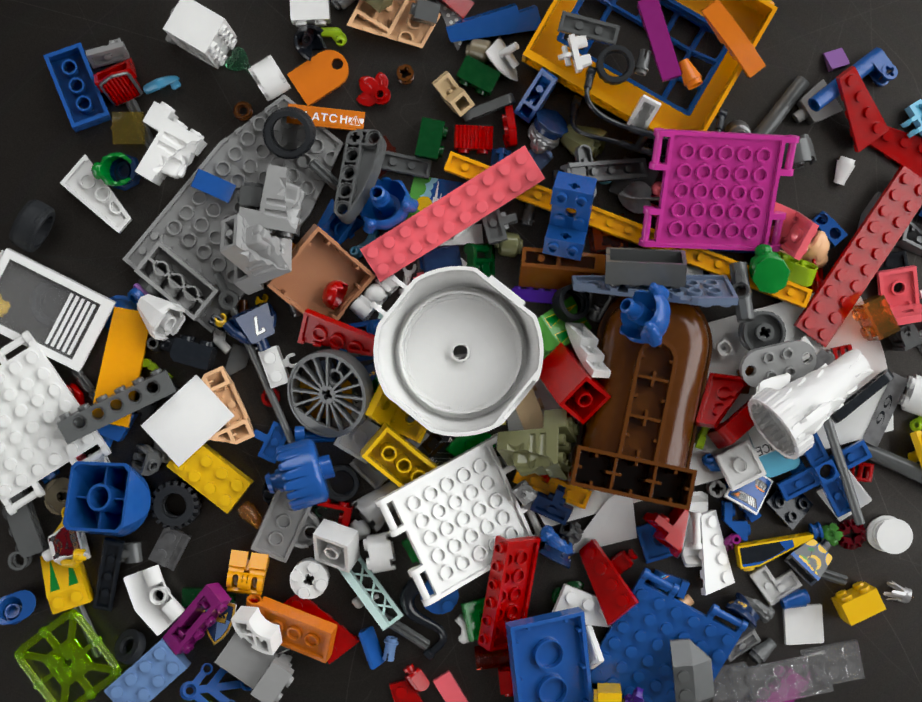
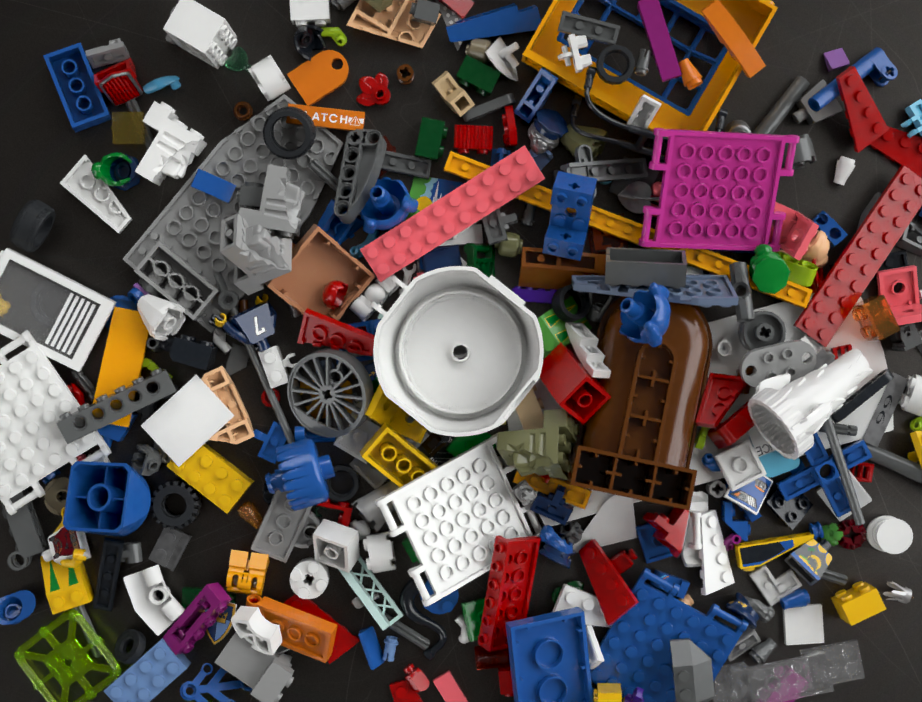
none -> dark grey axle [819,423,858,436]

